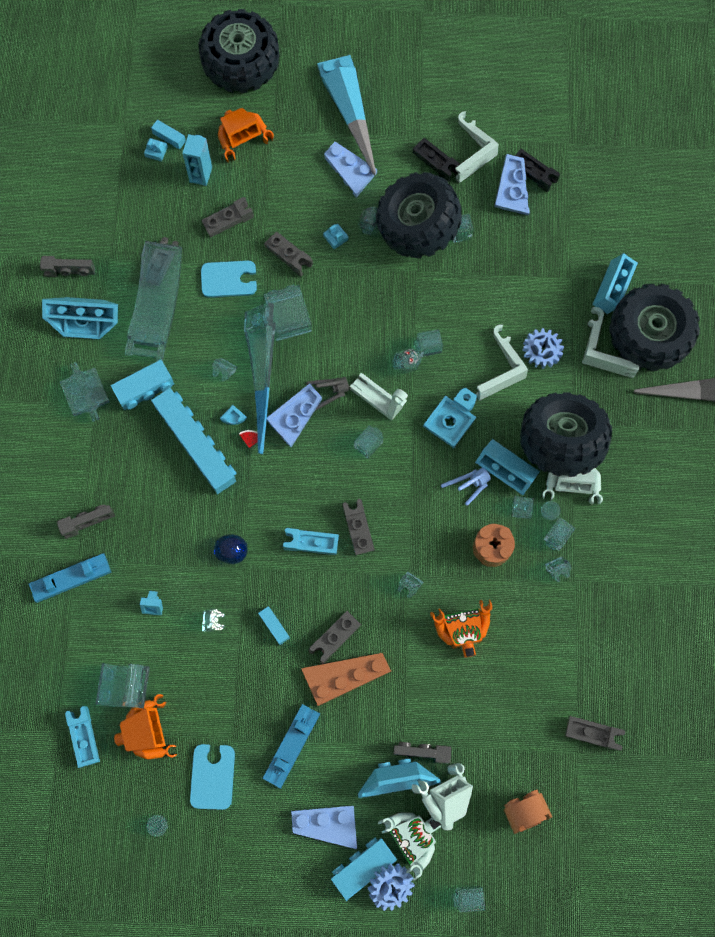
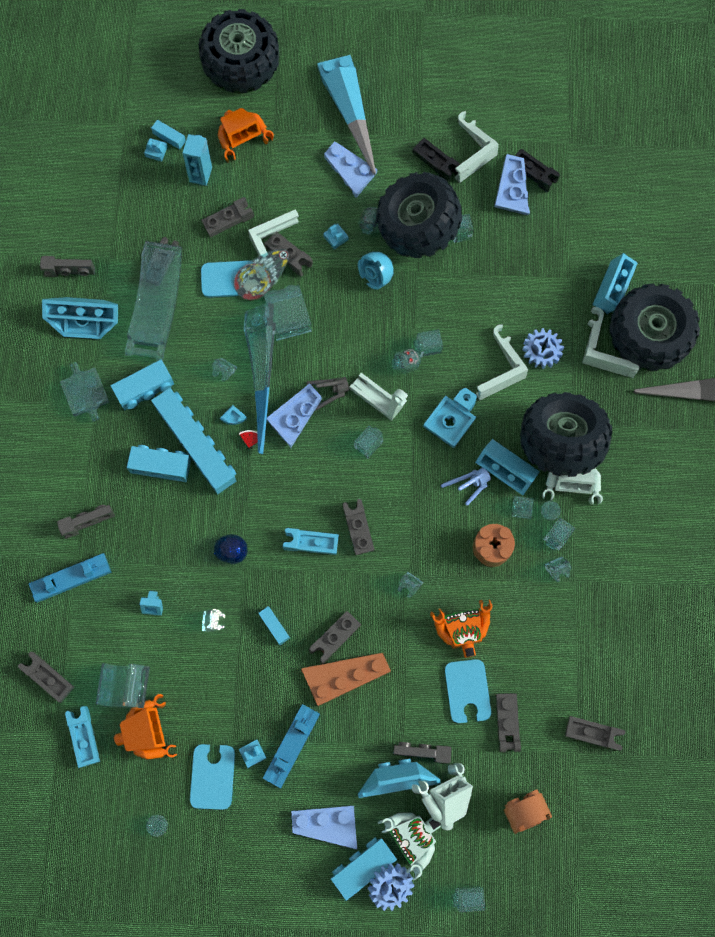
none -> dark grey plate [18,651,74,703]
none -> medium azure brick [127,445,191,482]
none -> clear light blue shield [233,249,289,300]
none -> medium azure tile [239,740,266,768]
none -> light aqua hinge [248,209,299,285]
none -> medium azure cylinder [358,252,394,290]
none -> medium azure piece [445,659,491,723]
none -> dark grey plate [496,694,521,752]

